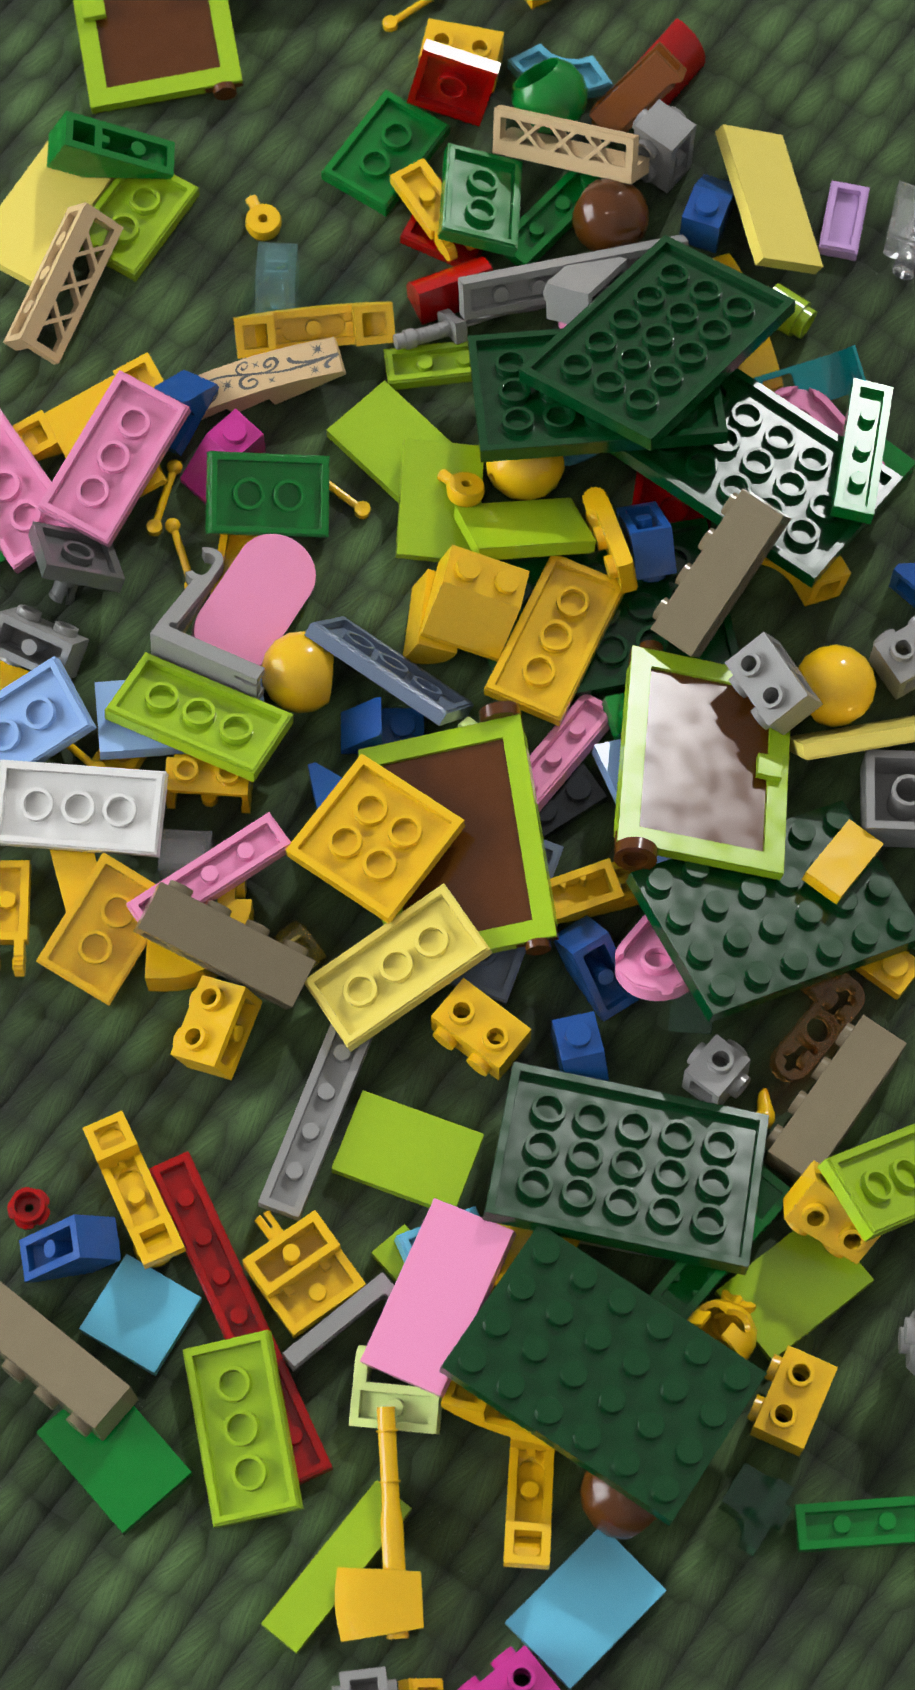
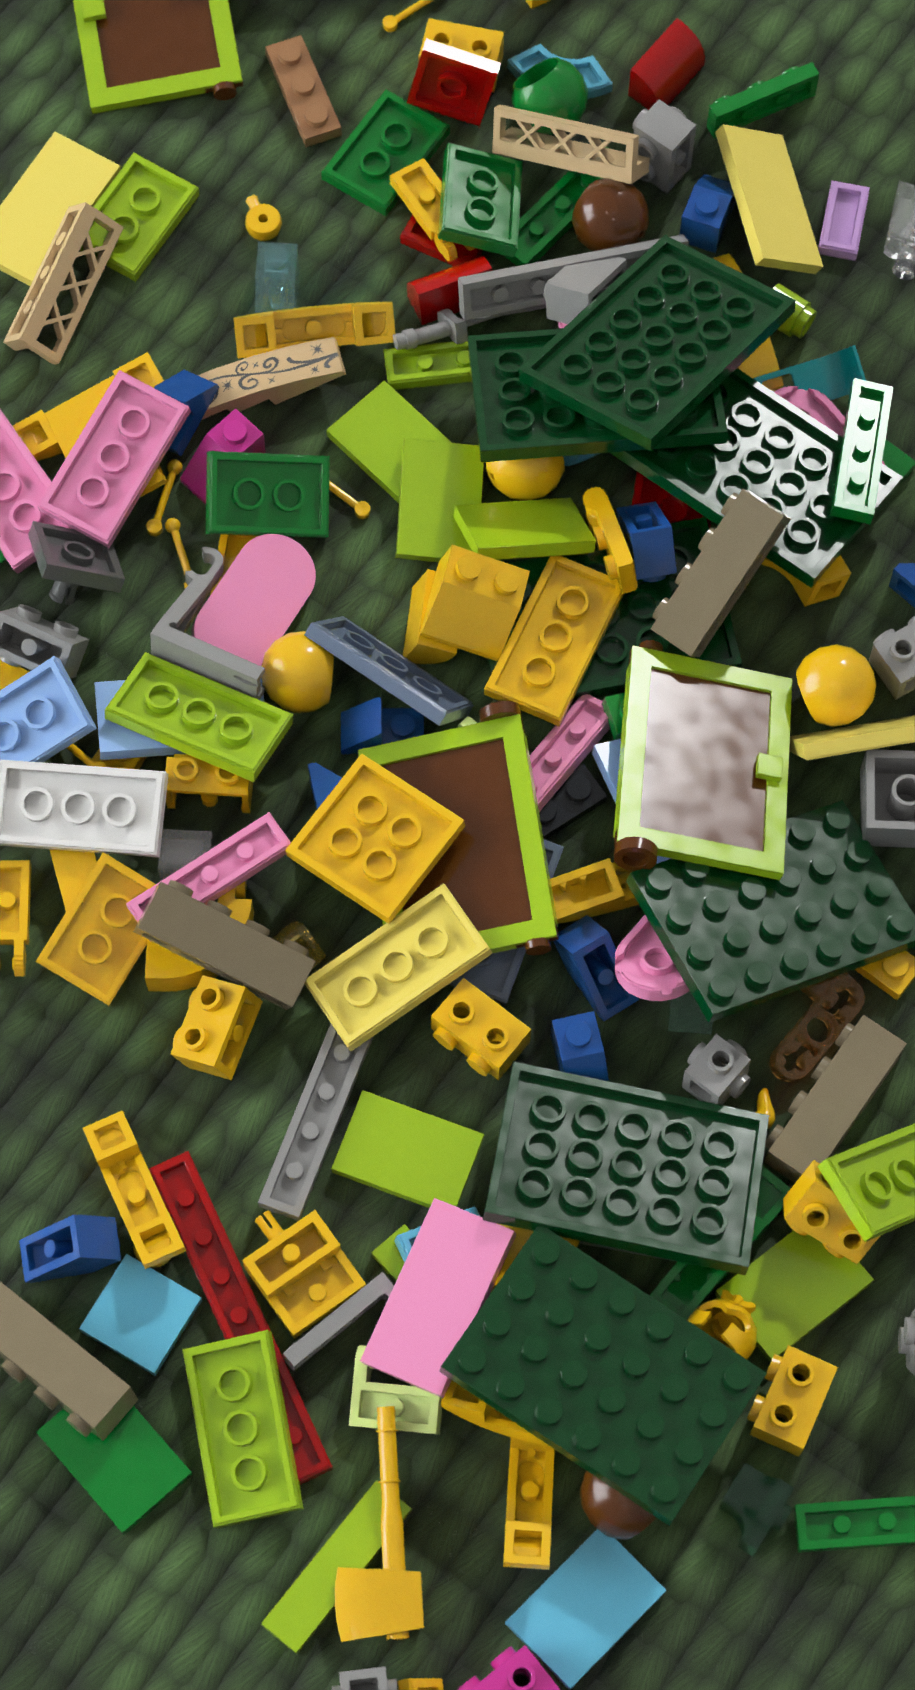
red plate [7,1187,50,1230] -> none
green slope [47,111,175,179] -> none
yellow piece [437,469,485,507] -> none
dark orange window [589,42,687,143] -> none
light grey brick [725,632,823,735] -> none
yellow tile [802,819,884,904] -> none
none -> medium nougat plate [265,35,342,147]
none -> green plate [706,62,819,139]

